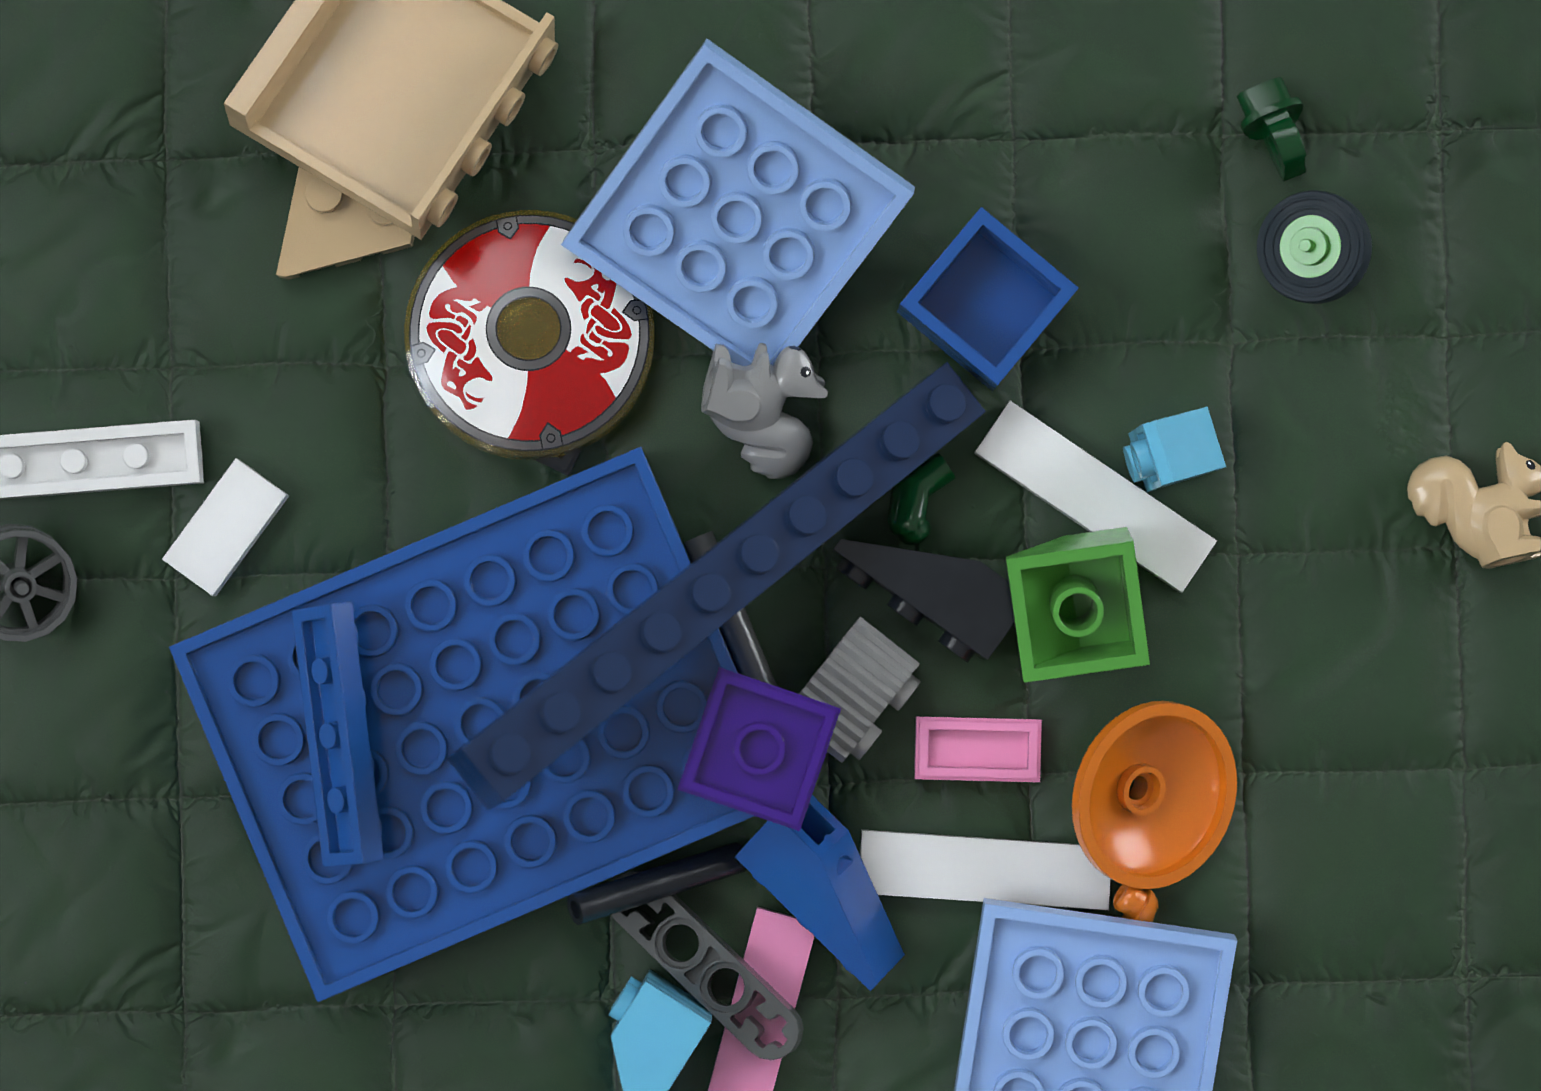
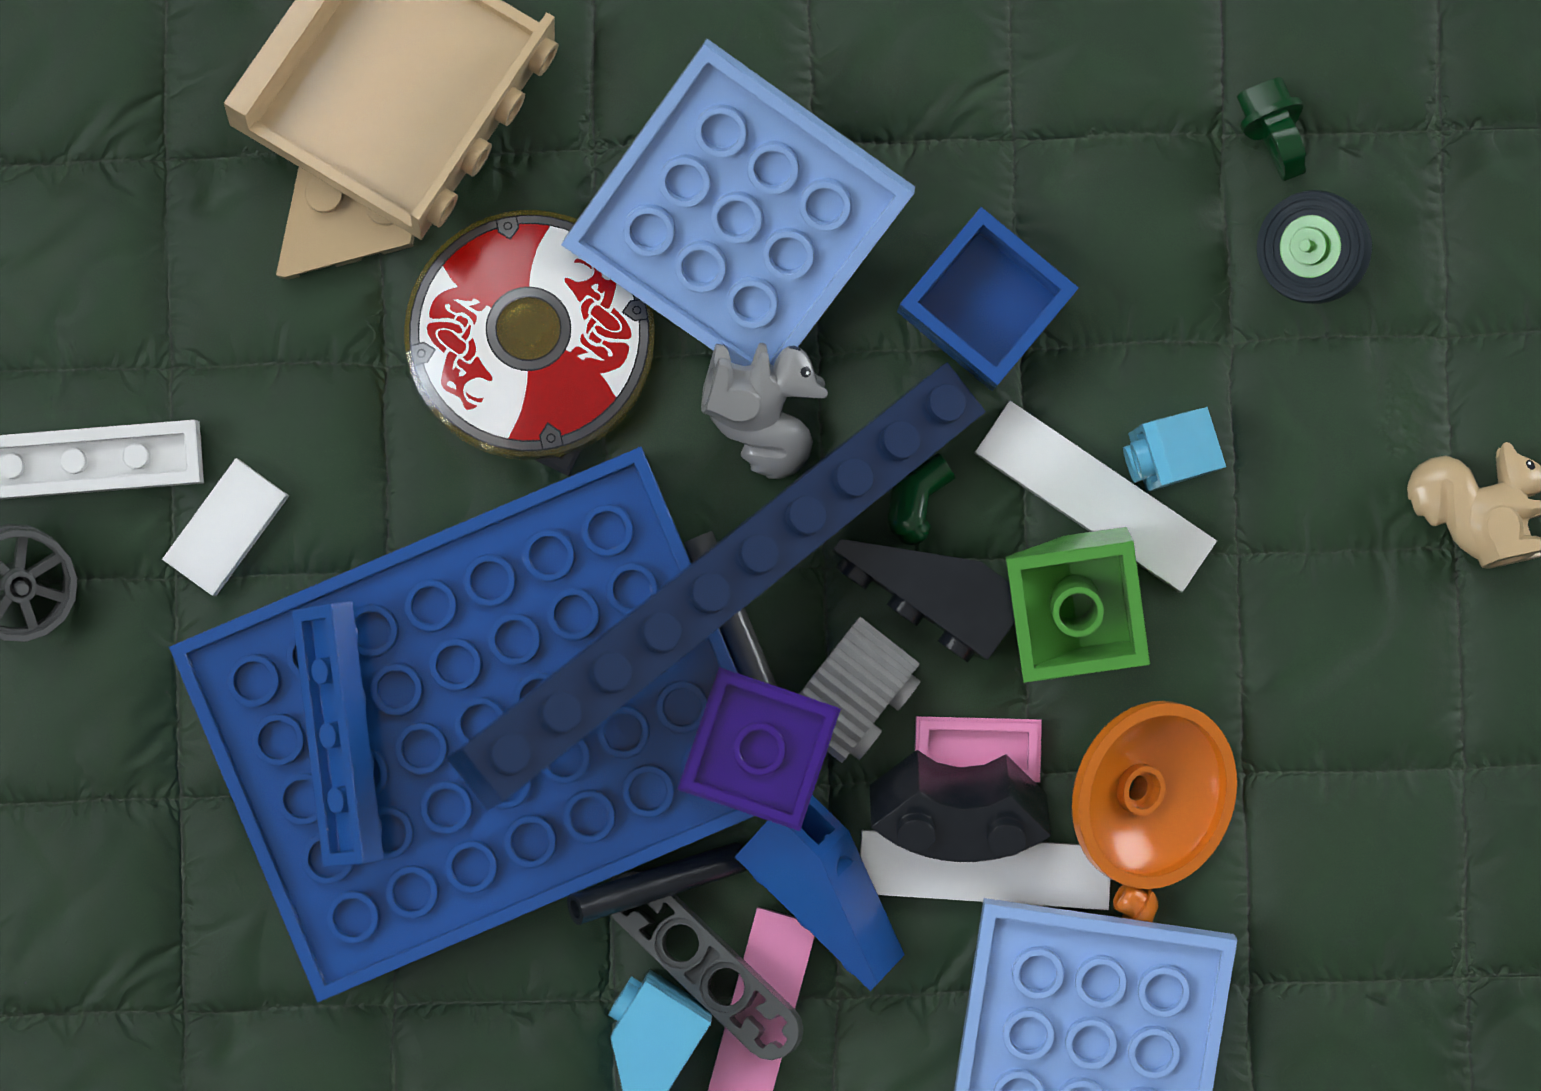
none -> black brick [870,750,1051,862]

